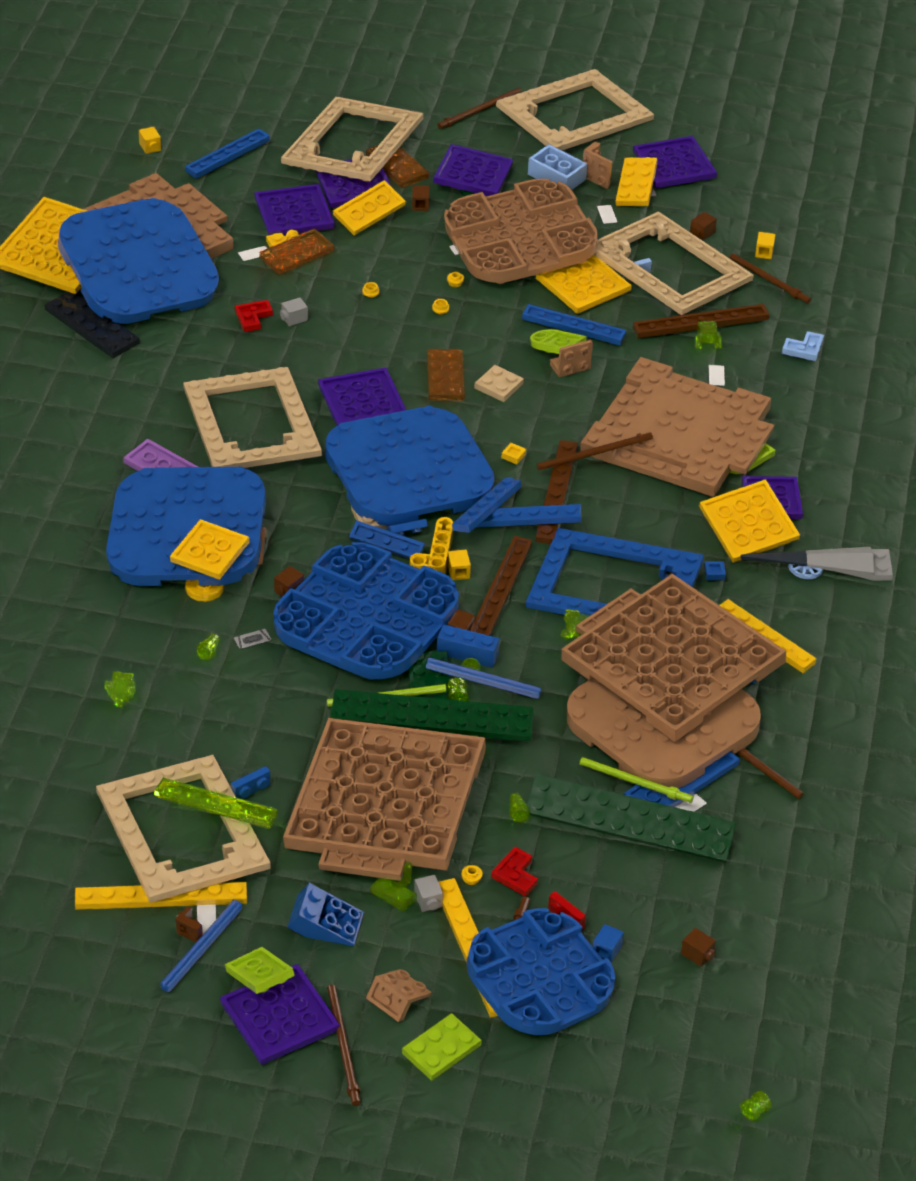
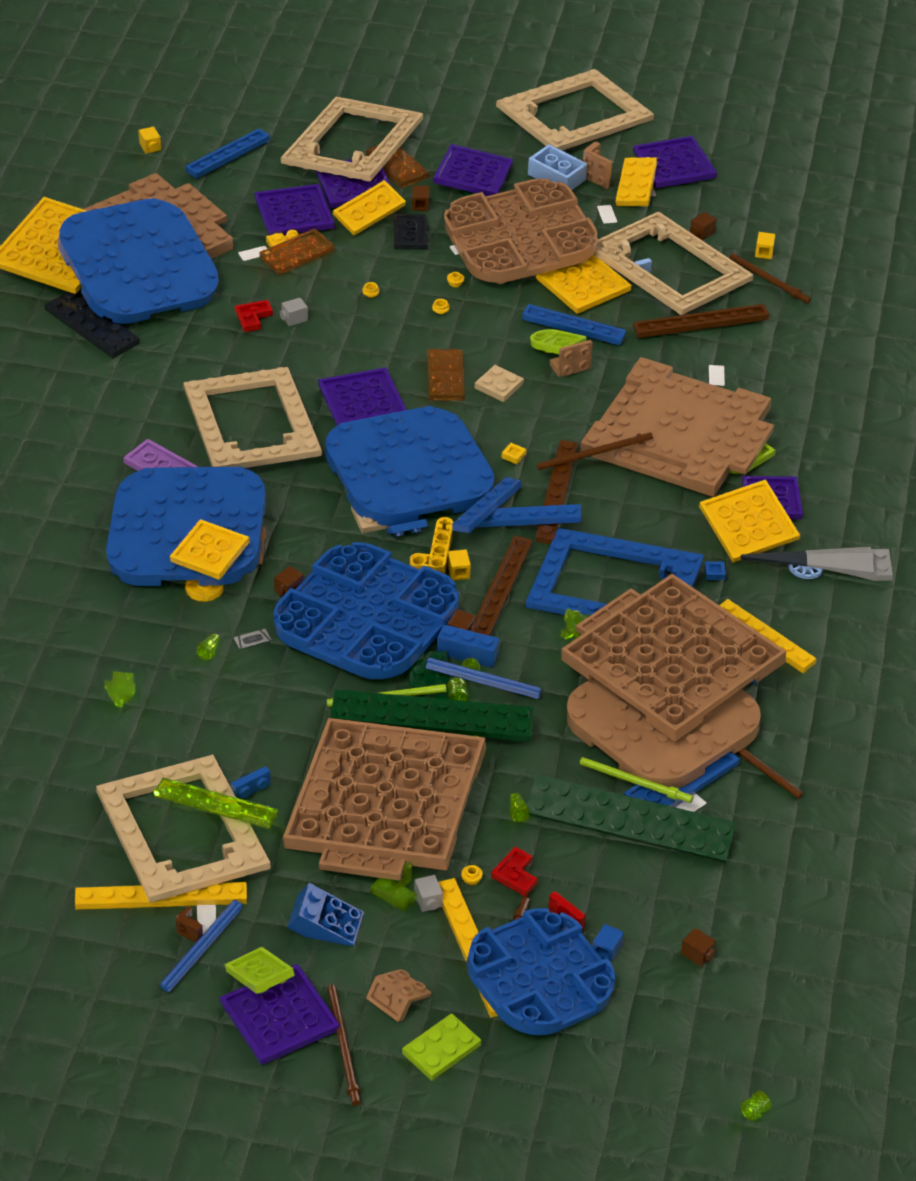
blue plate [349,520,426,560] -> none
reddish brown bar [437,88,522,129] -> none
clear neon green piece [695,321,722,349] -> none
light blue plate [782,331,824,361] -> none
none -> black tile [393,214,428,250]

